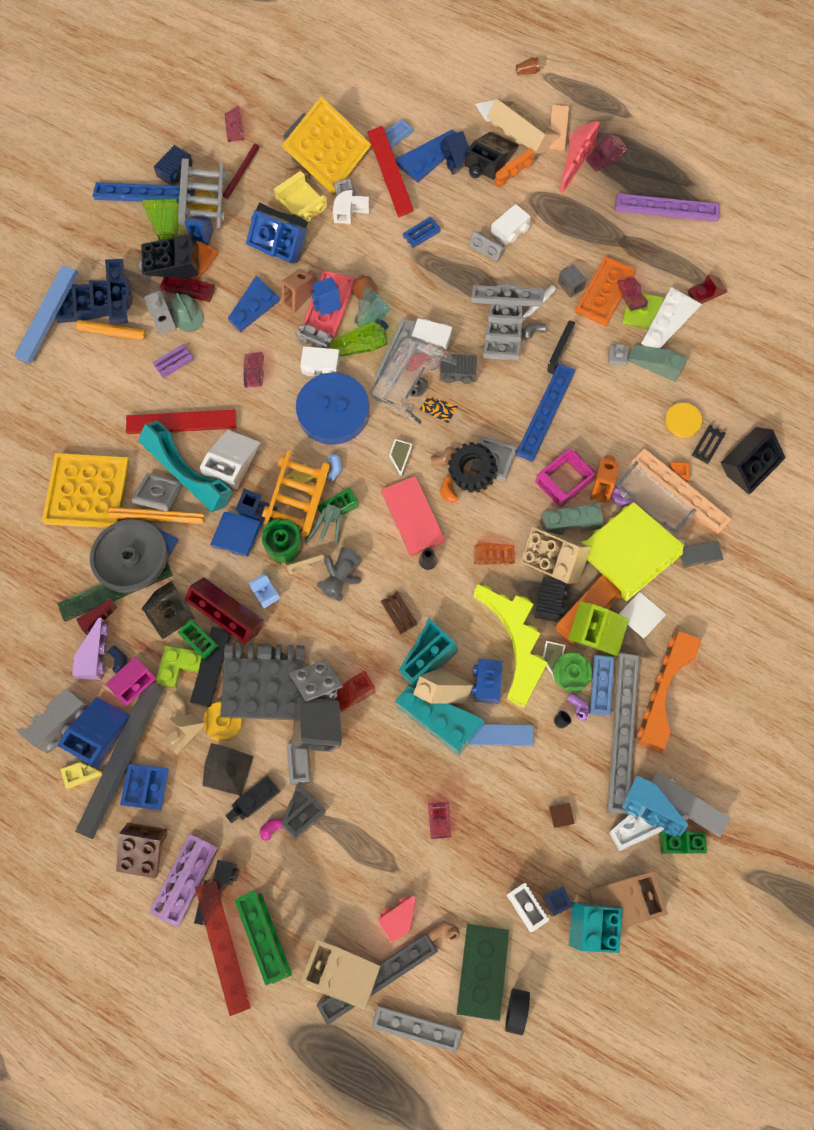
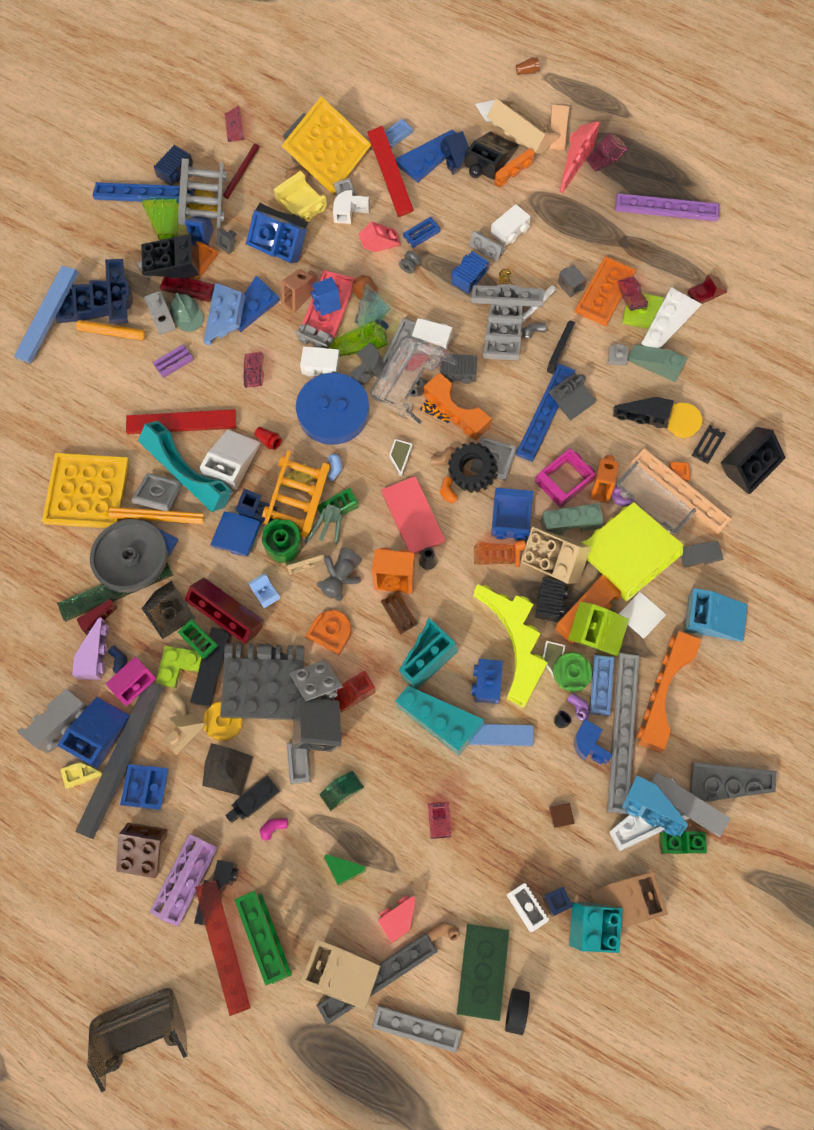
dark grey wing [281,783,326,841] -> none
tan slope [413,668,474,703] -> none
none -> clear smoke windscreen [87,988,188,1092]
none -> medium blue wing [203,283,245,345]
none -> dark grey tile [216,228,237,254]
none -> red cone [254,427,282,450]
none -> orange tile [305,610,351,655]
none -> clear green slope [319,771,364,811]
none -> green slope [324,854,366,886]
none -> dark grey brick [350,342,385,386]
none -> coral slope [359,221,401,252]
none -> orange brick [372,547,415,594]
none -> dark grey wheel [399,251,421,274]
none -> orange arch [424,372,492,441]
none -> blue brick [451,251,490,294]
none -> blue panel [491,488,533,541]
none -> clear yellow arm [499,268,515,285]
none -> orange hand [514,540,526,567]
none -> dark grey hinge [549,373,597,421]
none -> blue brick [574,719,613,765]
none -> black slope [613,397,674,428]
none -> dark azure slope [684,588,747,642]
none -> dark grey wing [690,762,777,802]

